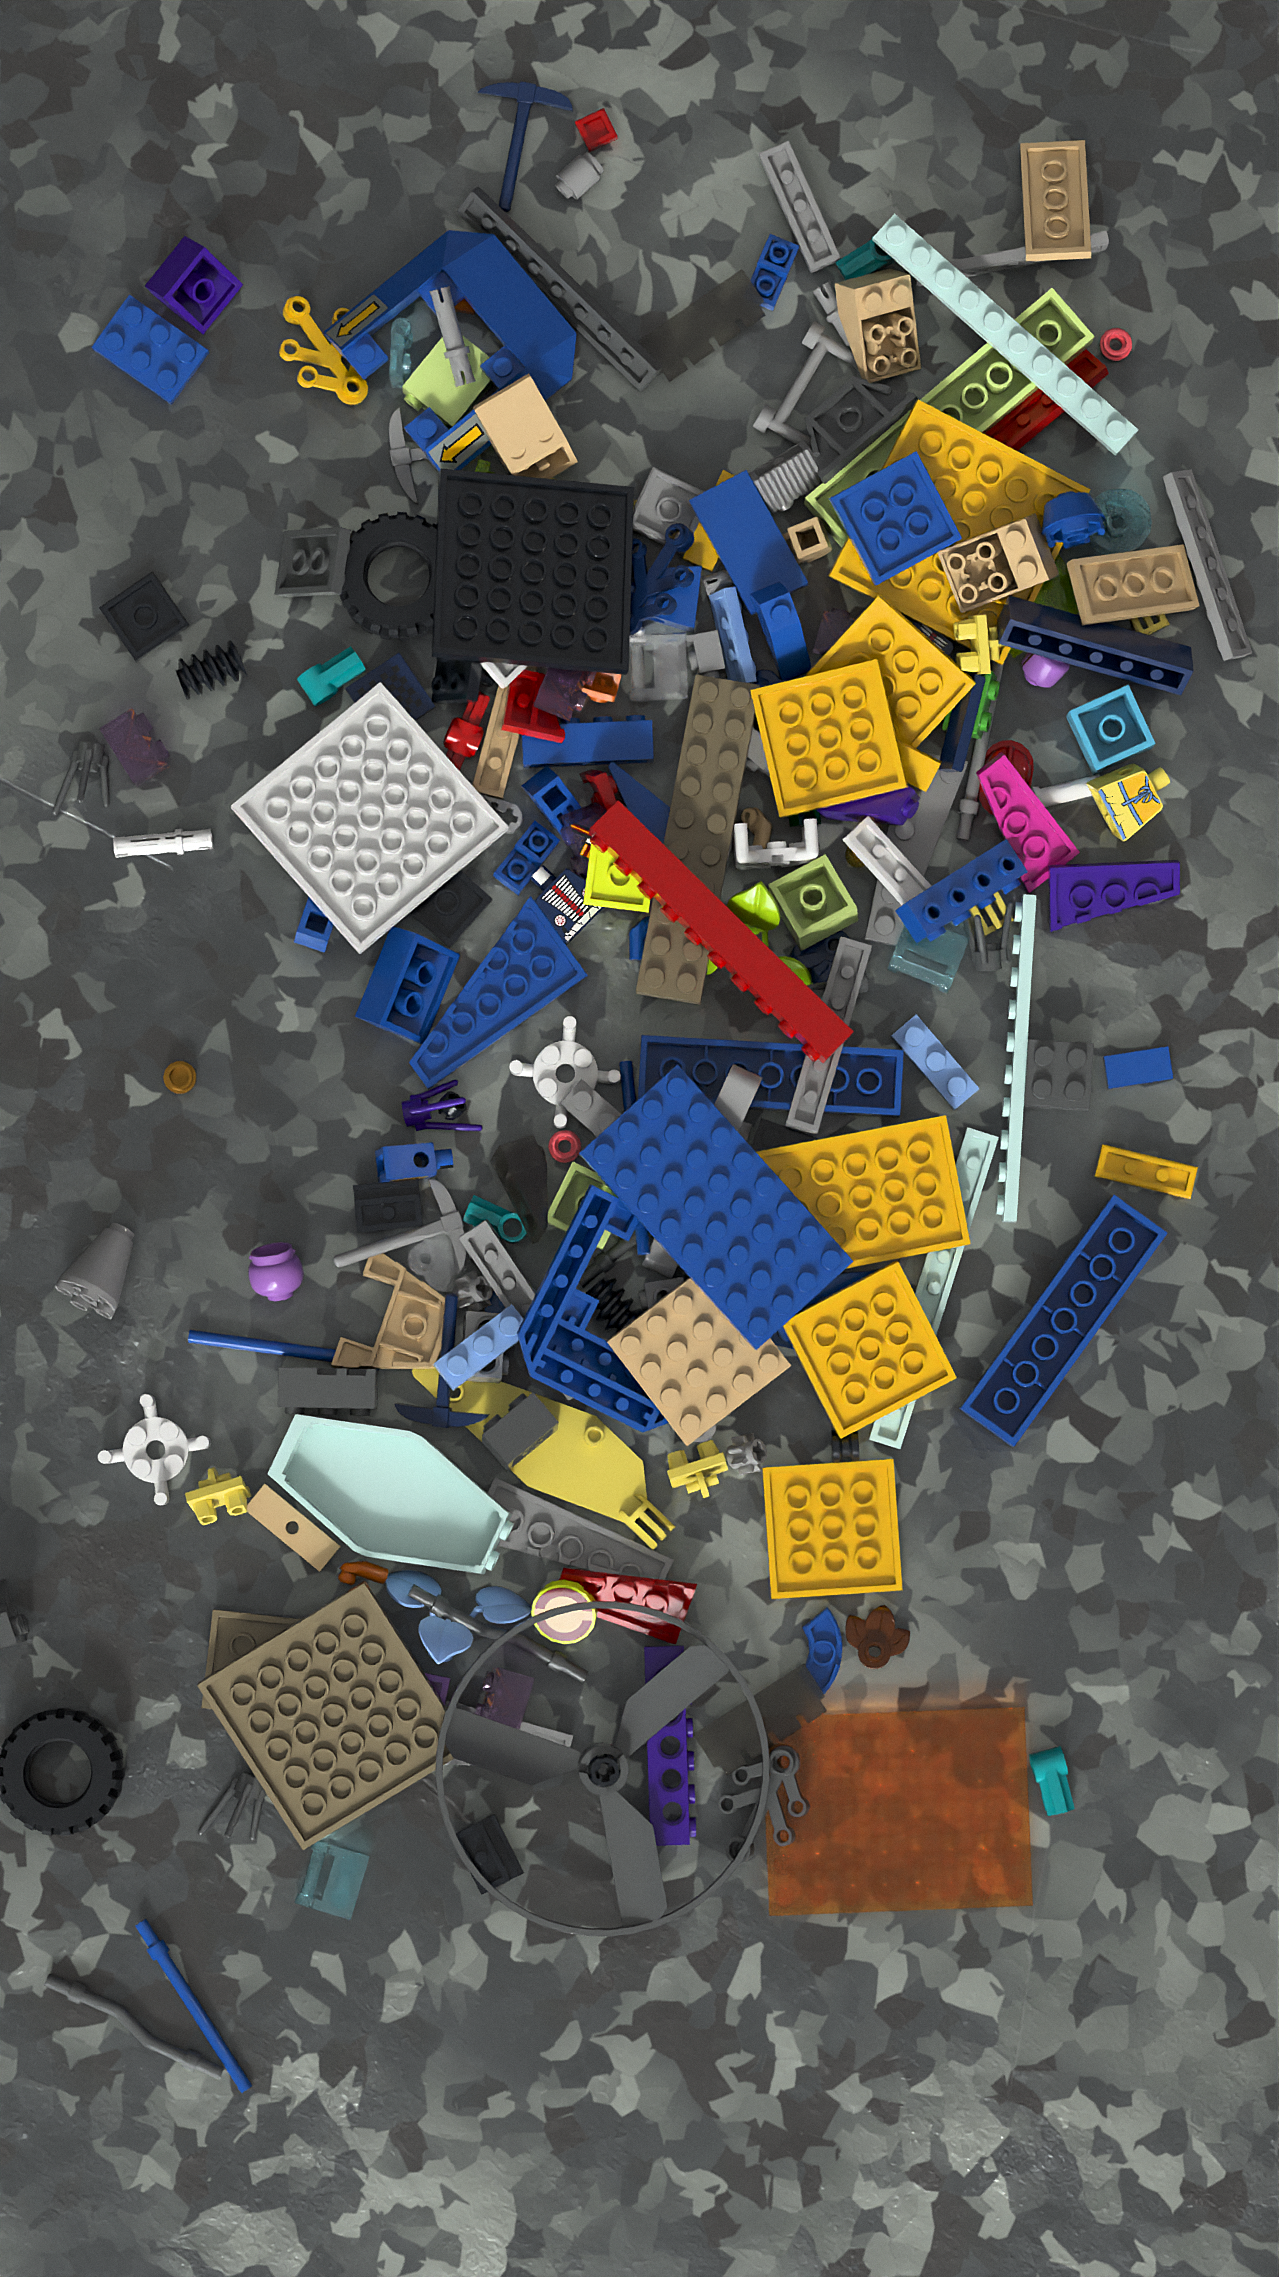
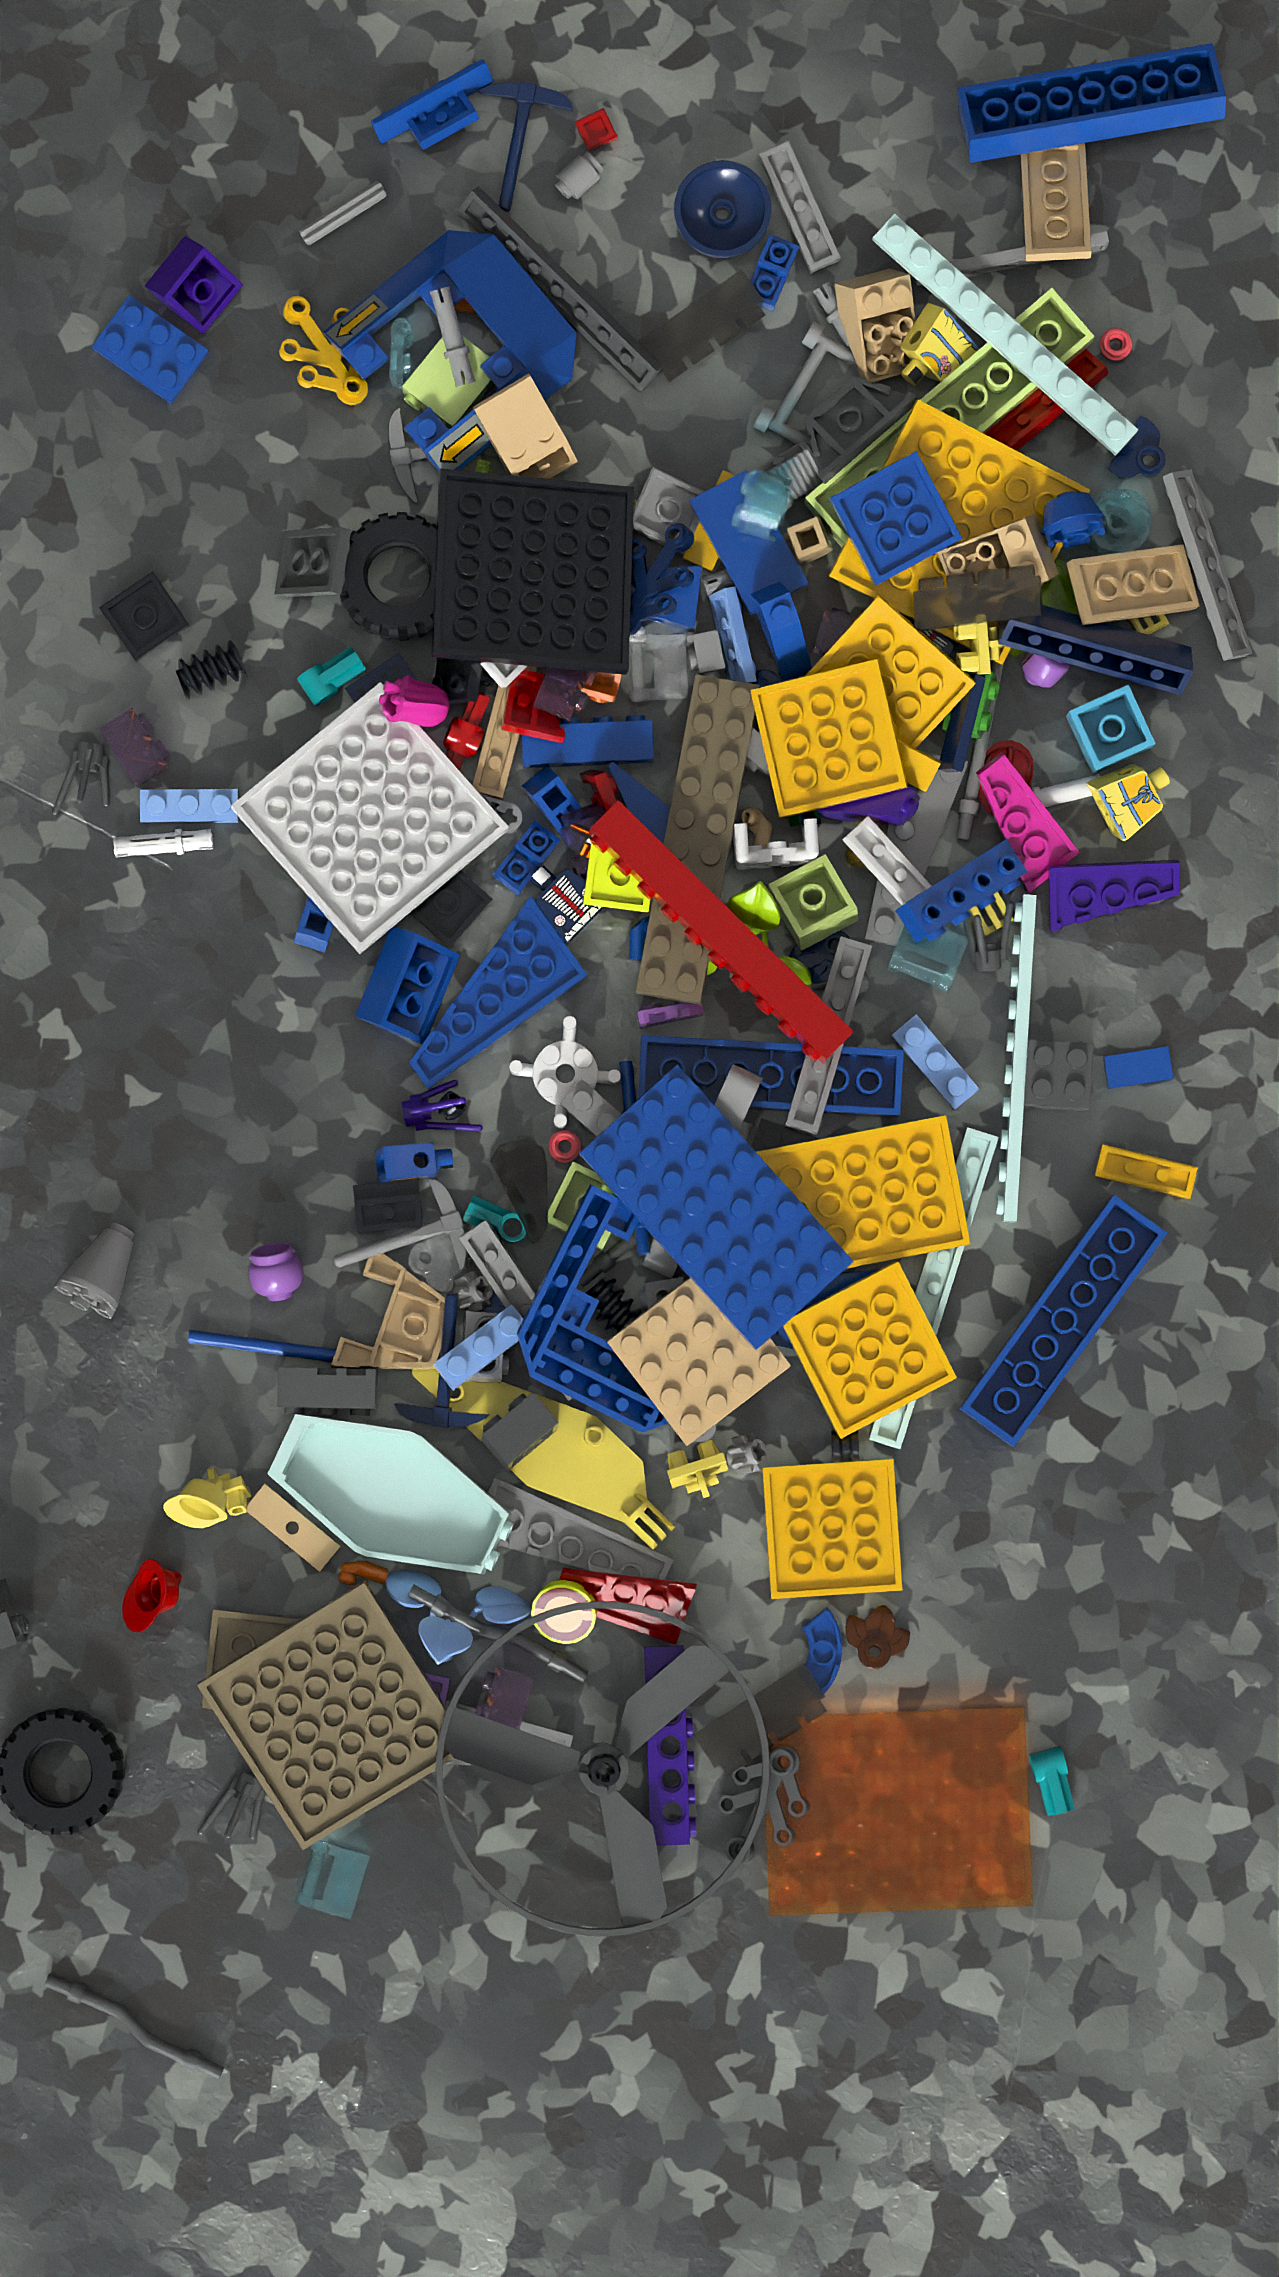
white plate [98,1394,211,1505] -> none
blue bar [135,1919,252,2093] -> none
pearl gold plate [163,1061,196,1094] -> none
black plate [456,1813,524,1895] -> none
teal piece [836,235,895,280] -> none
none -> red piece [122,1559,182,1633]
none -> light blue plate [140,789,239,823]
none -> light yellow piece [164,1478,228,1528]
none -> light grey axle [299,181,386,245]
none -> blue bracket [371,59,493,150]
none -> dark pink piece [379,675,449,727]
none -> medium lavender wing [637,1000,704,1029]
none -> dark blue dish [674,160,771,258]
none -> clear light blue brick [732,468,793,542]
none -> light yellow torso [901,303,980,386]
none -> clear smoke windscreen [913,564,1043,631]
none -> blue brick [957,43,1226,163]
none -> dark blue plate [1108,416,1166,479]

